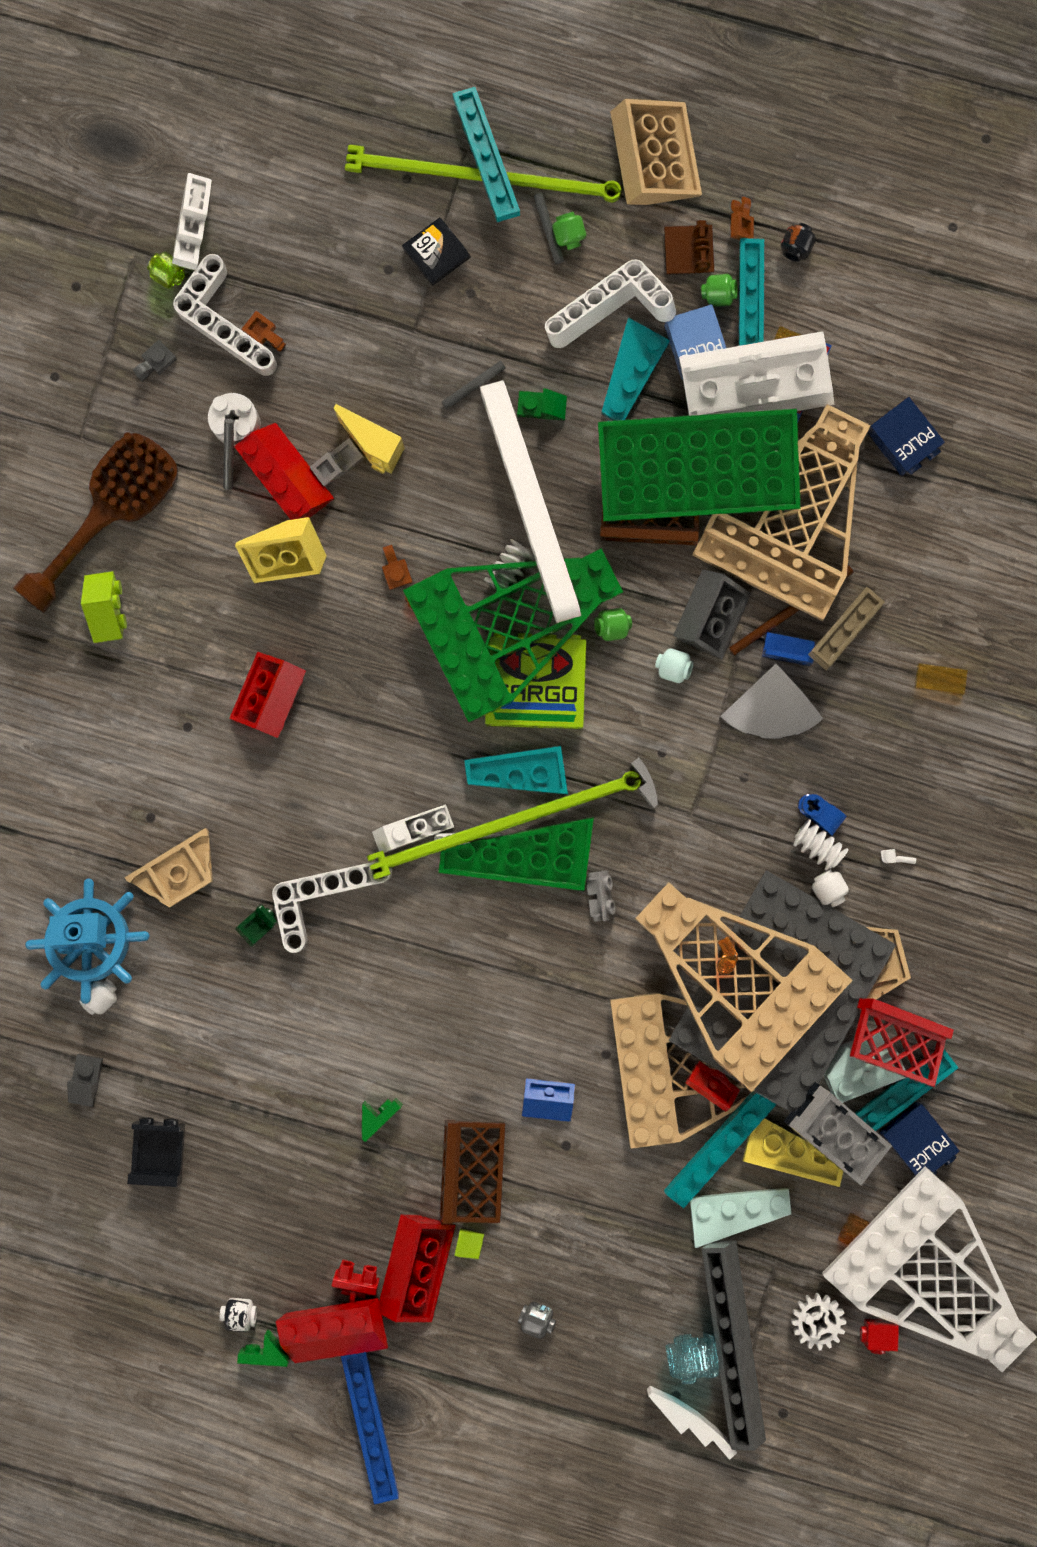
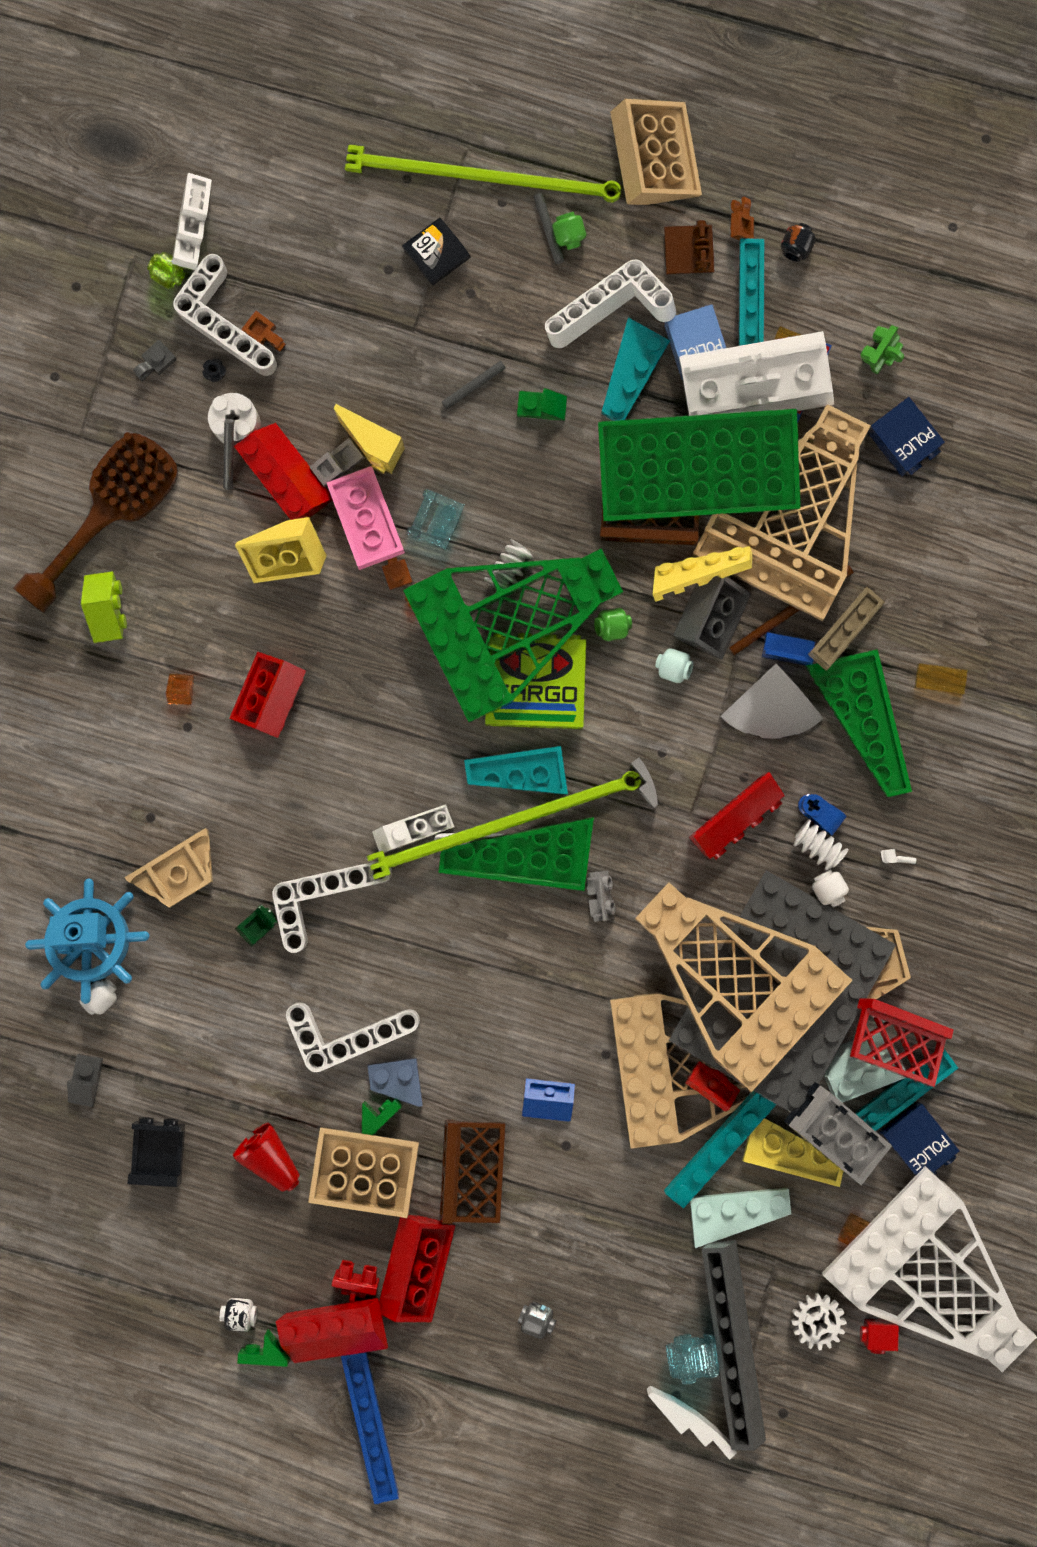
teal plate [453,87,520,222] -> none
lime slope [454,1229,484,1259] -> none
white beam [480,380,581,623] -> none
bright green head [701,274,738,307] -> none
clear orange arm [717,936,738,974] -> none
none -> clear orange slope [166,674,194,705]
none -> black plate [202,358,226,382]
none -> red cone [233,1122,300,1192]
none -> white beam [286,1002,420,1072]
none -> tan slope [308,1127,419,1218]
none -> bright pink plate [327,466,405,570]
none -> sand blue wing [367,1058,423,1107]
none -> clear light blue plate [406,489,465,550]
none -> light yellow wing [653,546,752,602]
none -> red slope [689,772,785,860]
none -> green wing [805,649,912,798]
none -> bright green hips [860,325,905,374]

